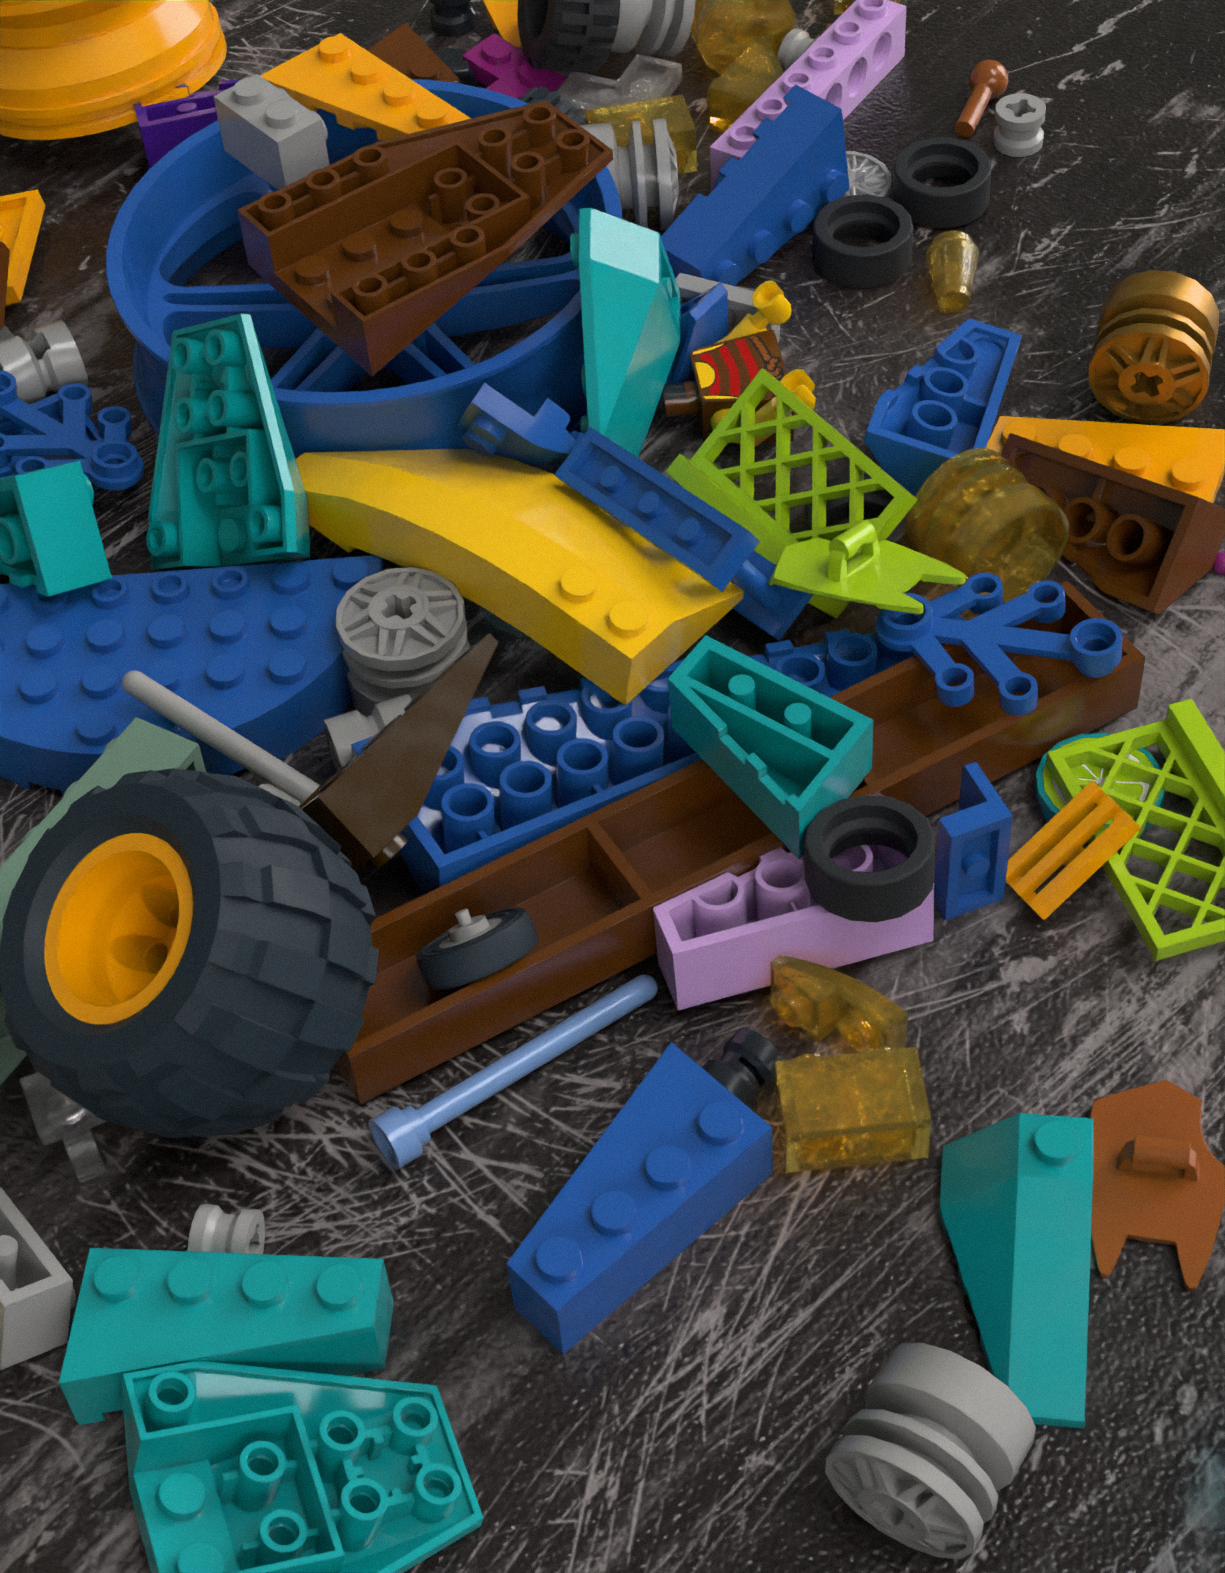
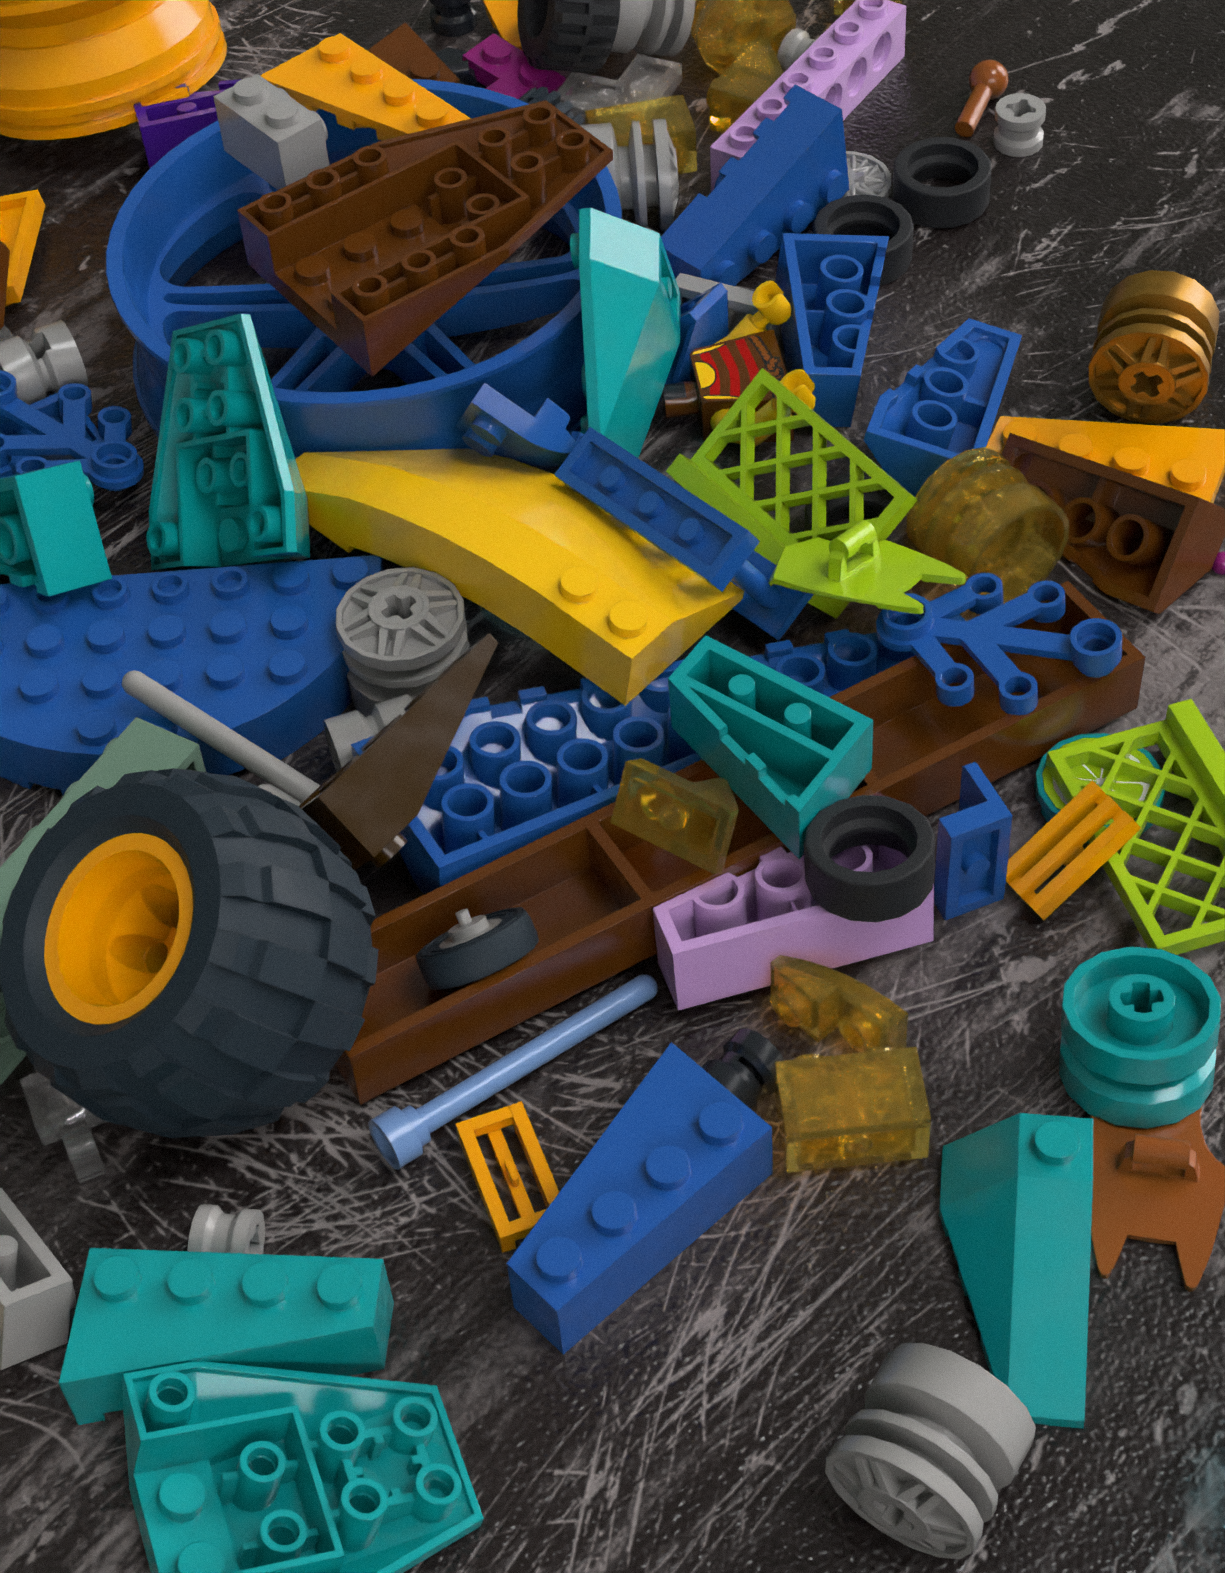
clear yellow cone [926,231,979,313] -> none
none -> light orange tile [455,1101,559,1253]
none -> clear yellow slope [610,758,739,874]
none -> blue wedge [775,233,889,427]
none -> teal wheel [1059,947,1221,1129]

